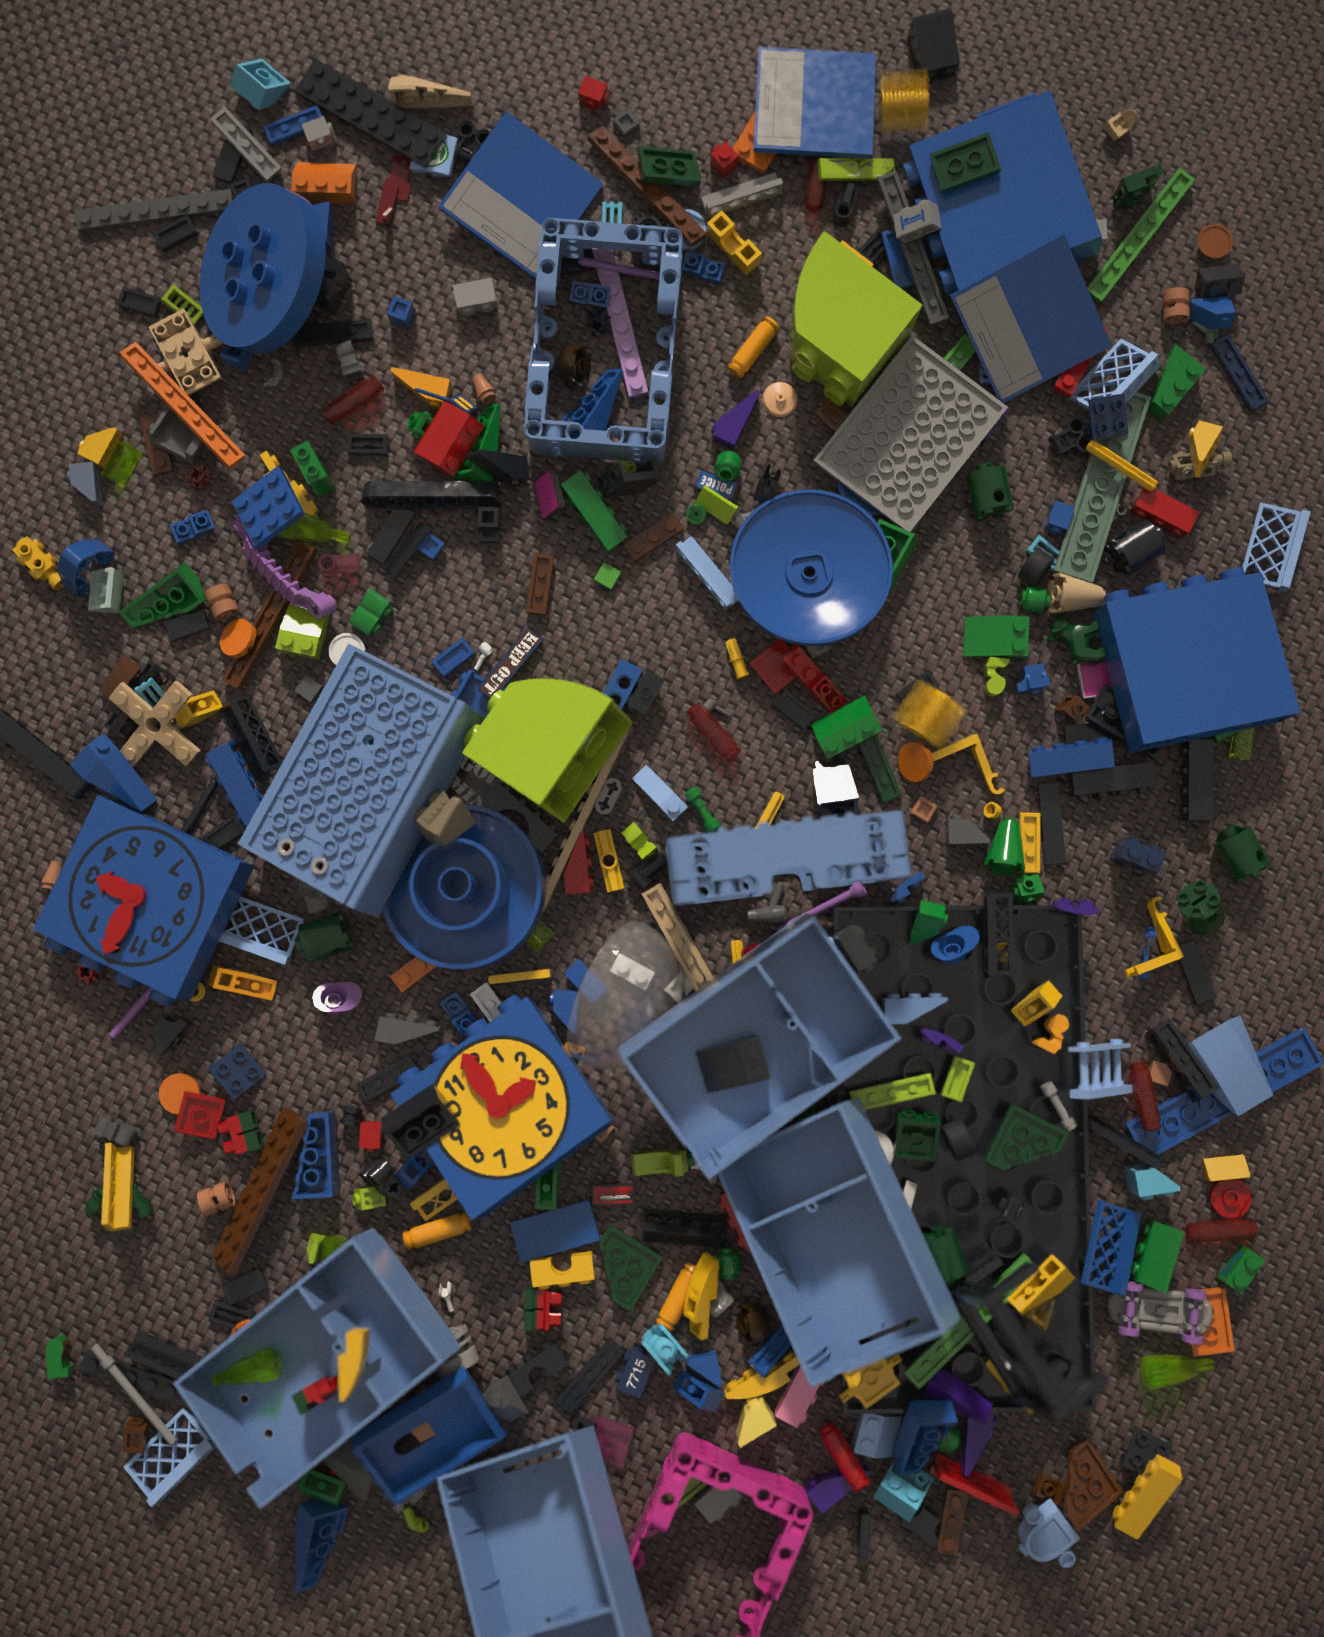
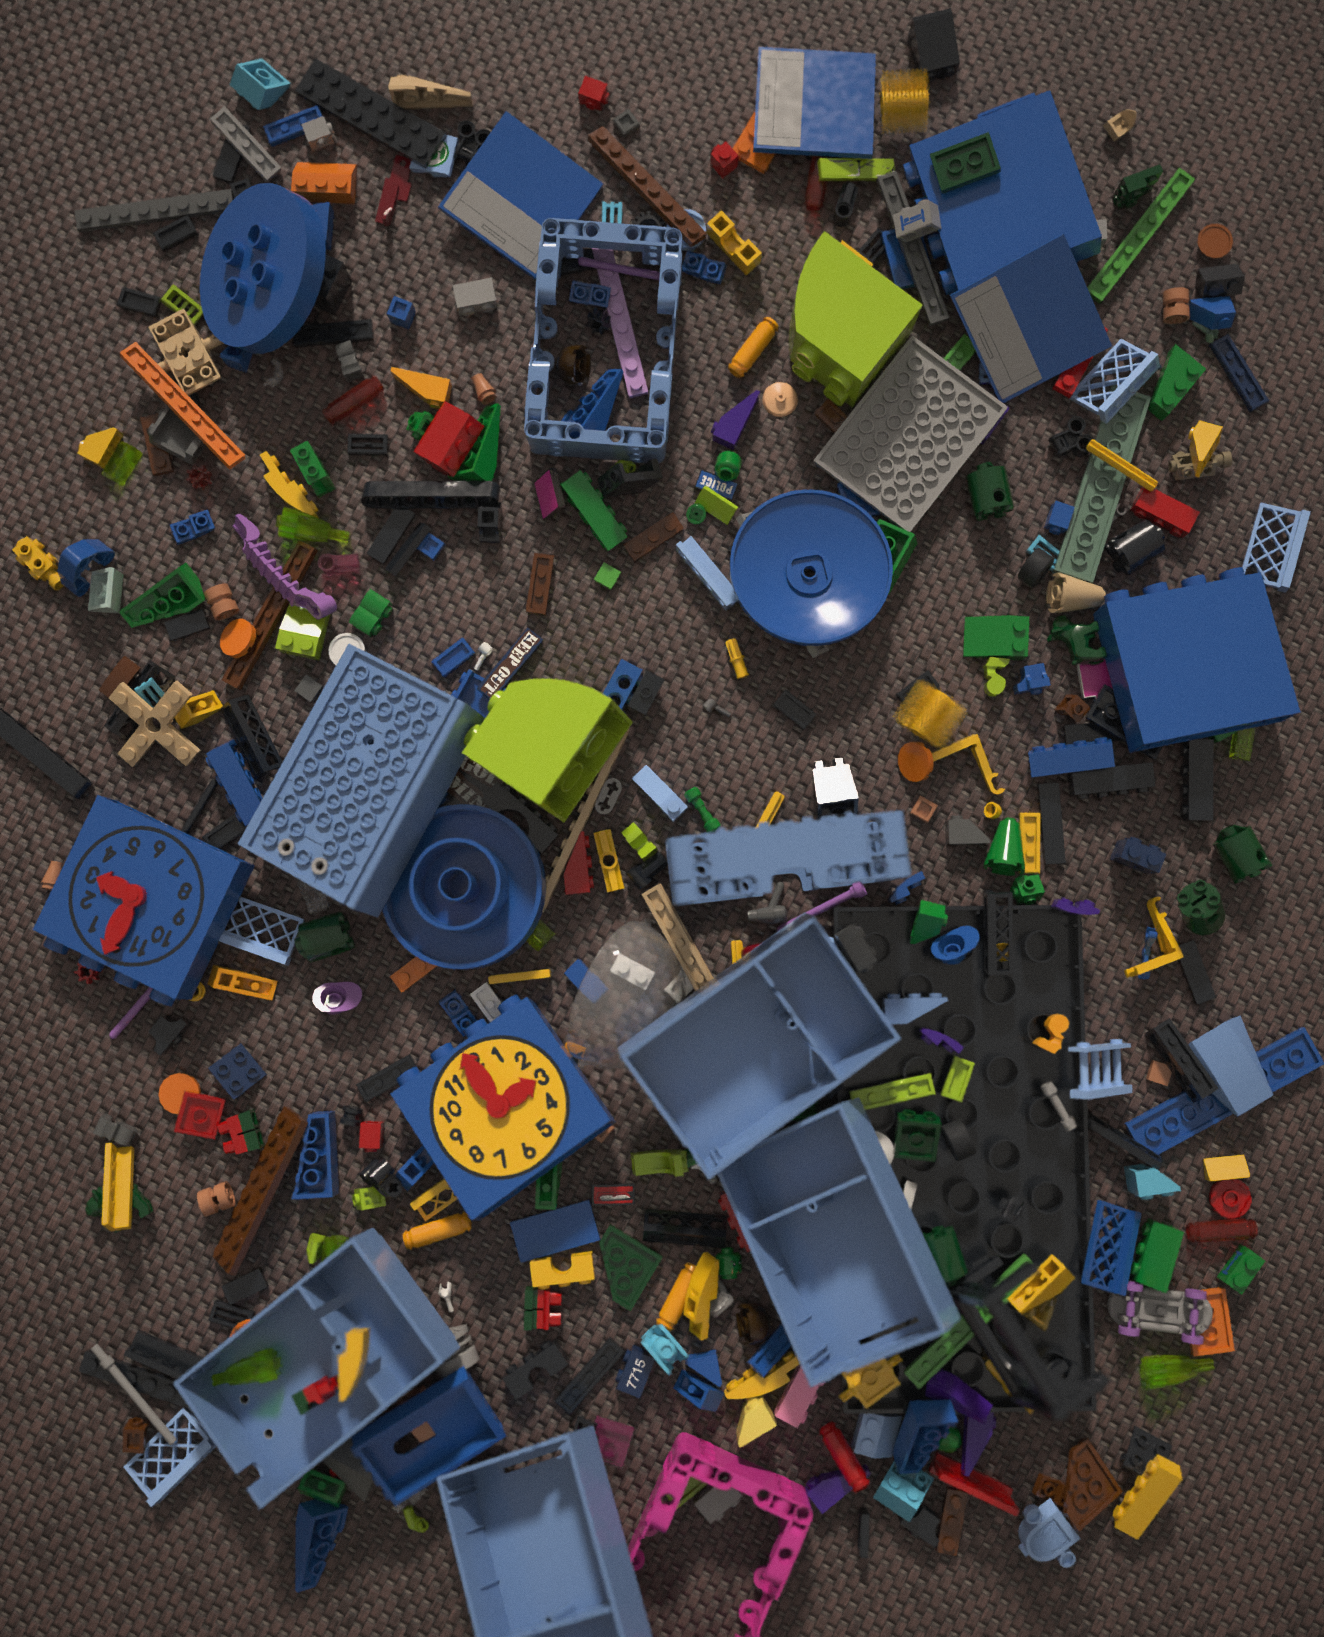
green leg [45,1335,75,1379] -> none
sand blue slope [67,462,103,506] -> none
blue wedge [70,734,157,813] -> none
blue plate [232,466,305,549] -> none
dark grey slope [375,1012,442,1044] -> none
black slope [380,1083,460,1159] -> none
dark tan piece [414,790,476,847] -> none
piece [415,388,479,414] -> none
black slope [467,449,529,487] -> none
dark grey slope [482,1375,528,1422] -> none
blue slope [550,989,580,1033] -> none
dark green plate [637,146,701,187] -> none
clear red axle [686,702,741,762] -> none
black slope [696,1034,770,1093] -> none
light grey fence [701,172,783,218] -> none
red plate [749,639,796,695] -> none
black hinge [753,462,781,504] -> none
red slope [782,644,847,713] -> none
green slope [811,695,883,760] -> none
dark green tile [858,735,902,803] -> none
dark green plate [983,1104,1069,1170] -> none
yellow slope [1011,980,1062,1026] -> none
green head [1019,586,1051,613] -> none
dark blue hinge [1085,393,1128,441] -> none
clear red axle [1128,1062,1162,1132] -> none

